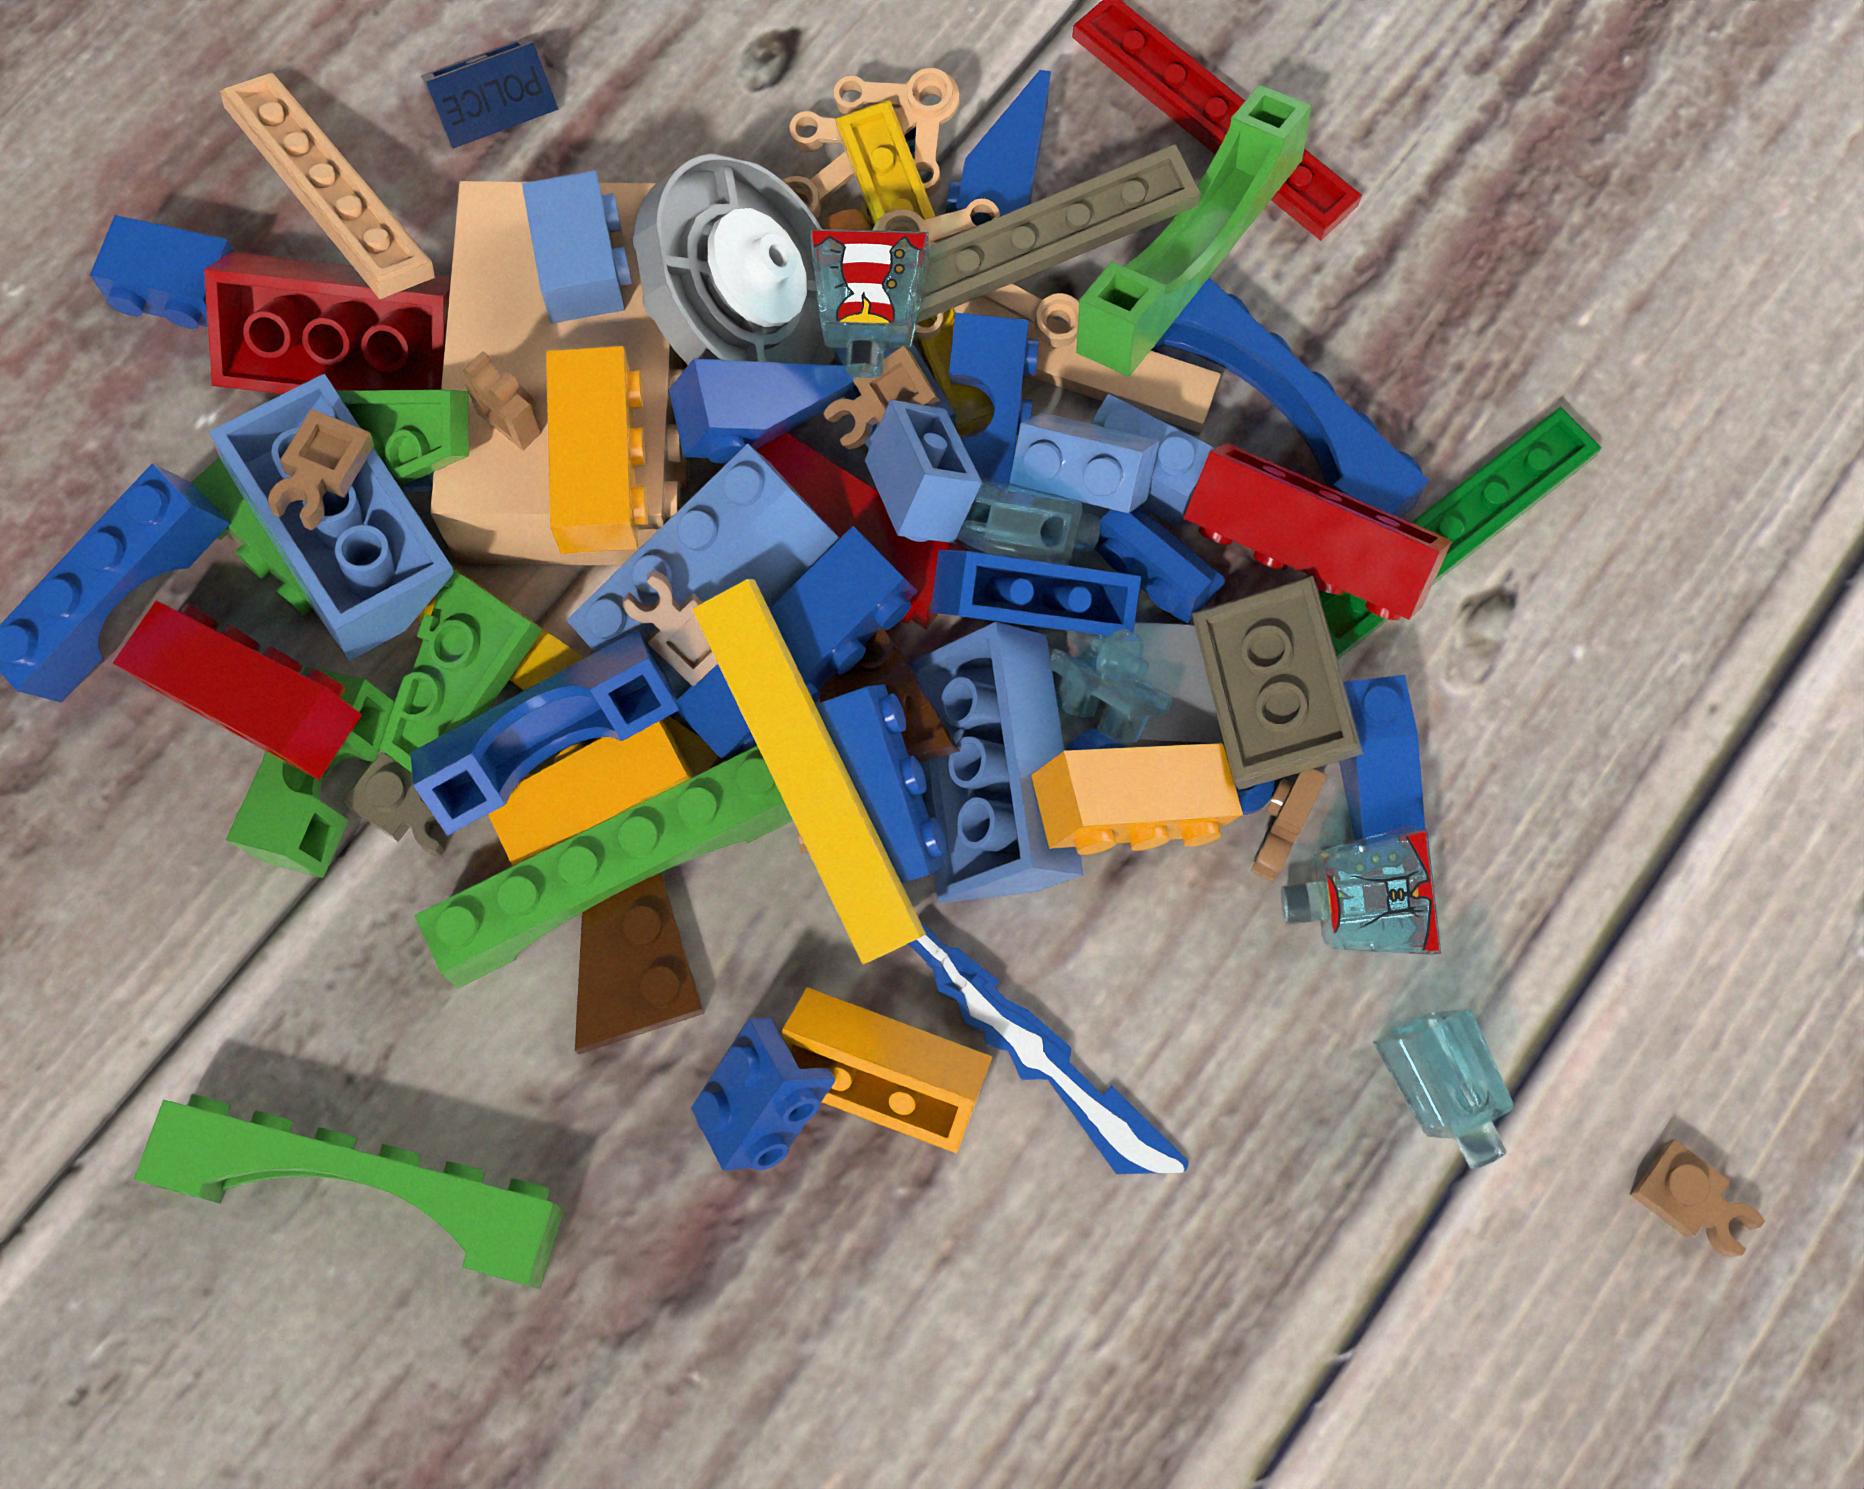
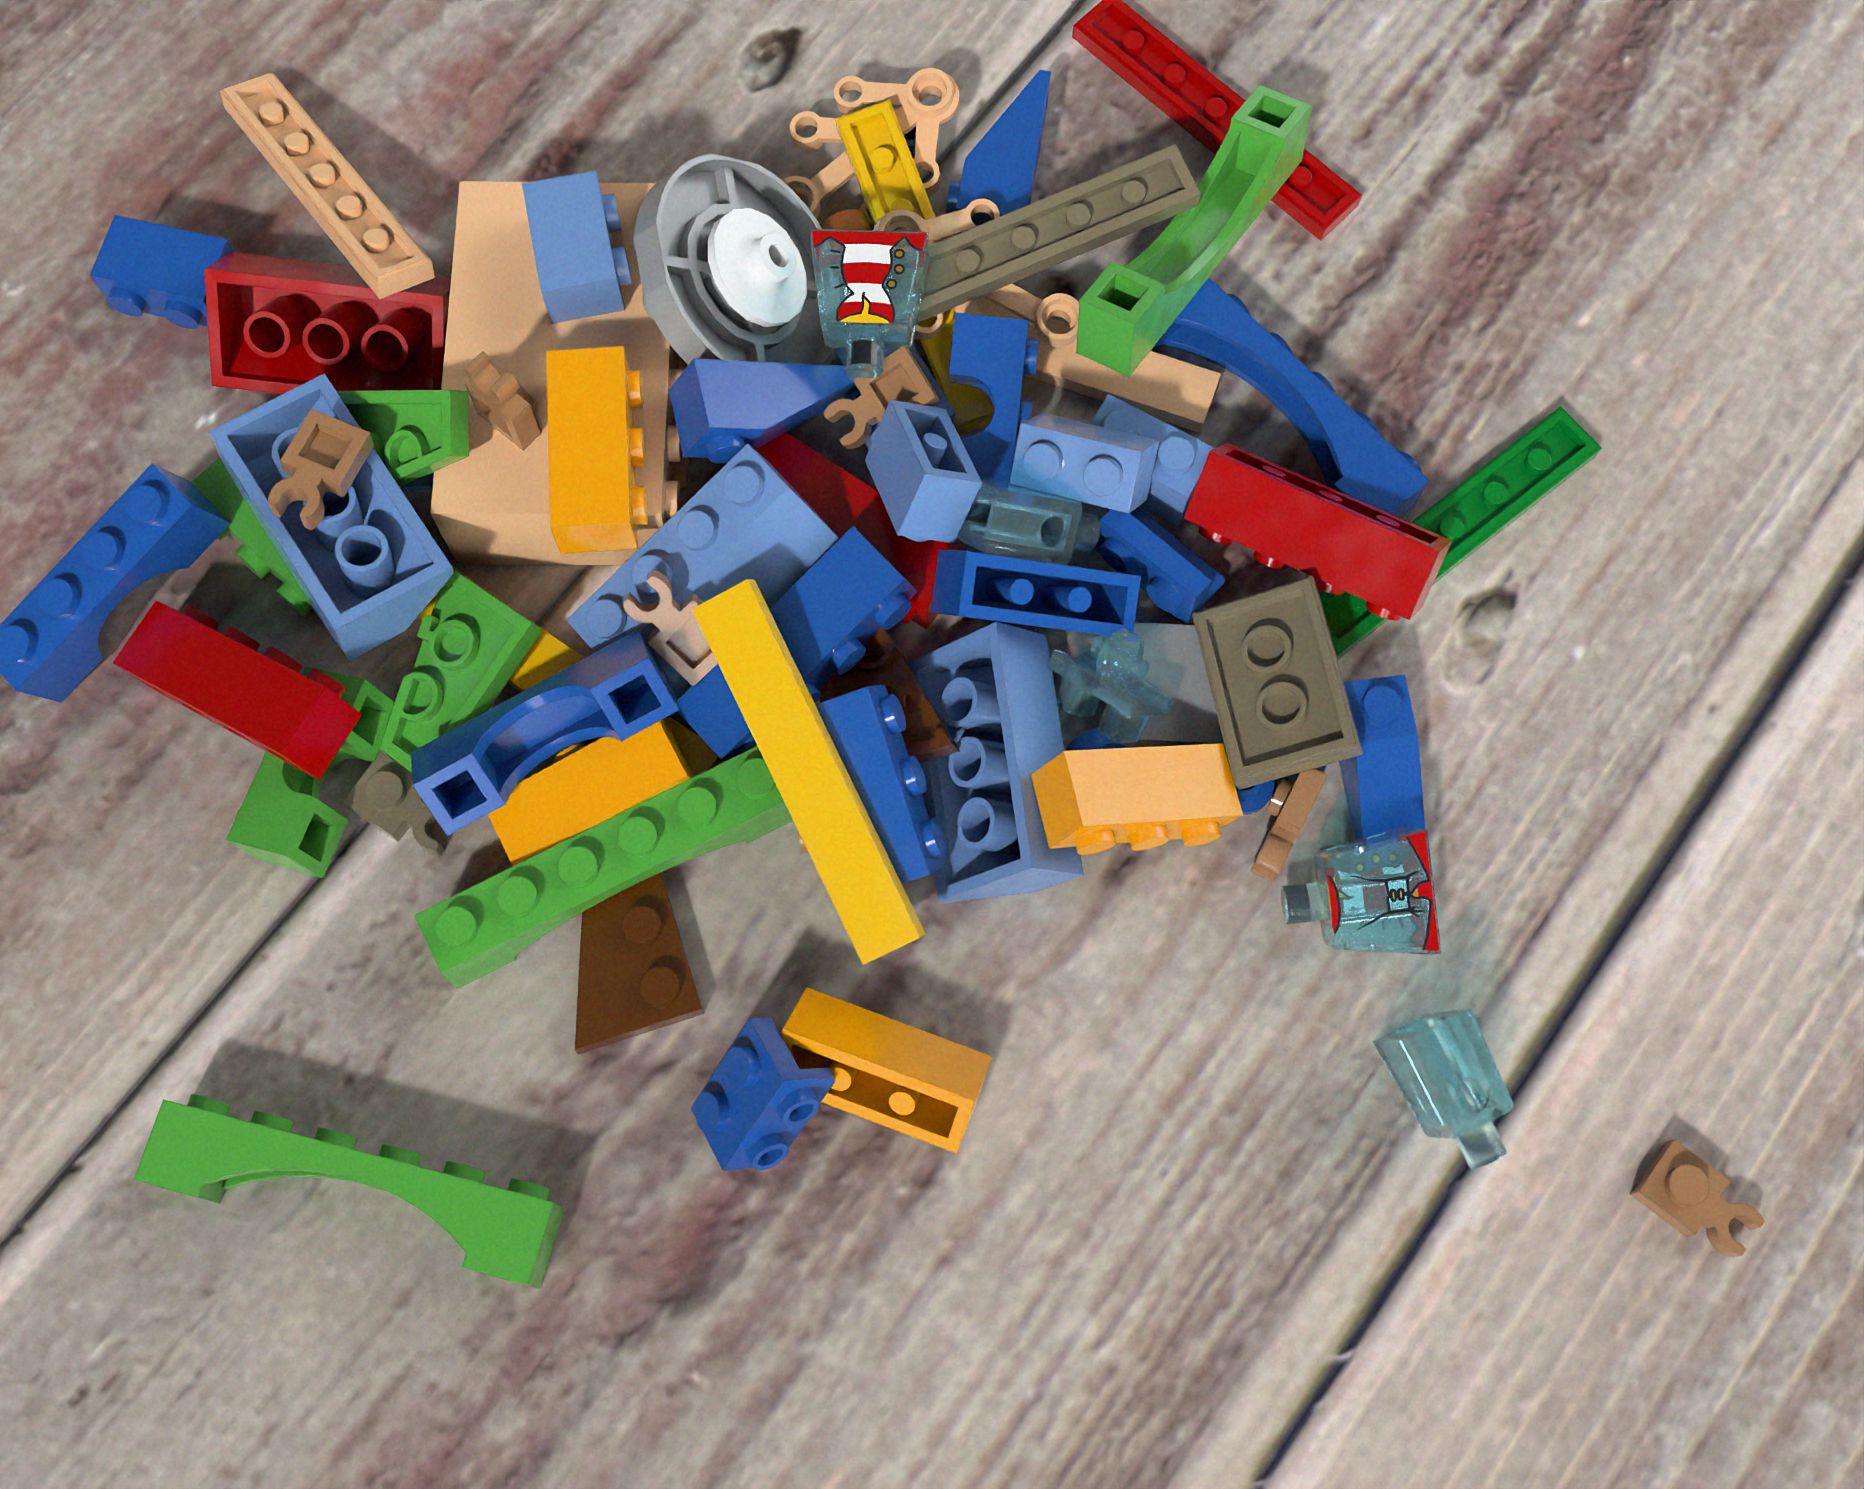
dark blue panel [421,37,559,149] -> none
blue sword [908,923,1188,1174] -> none

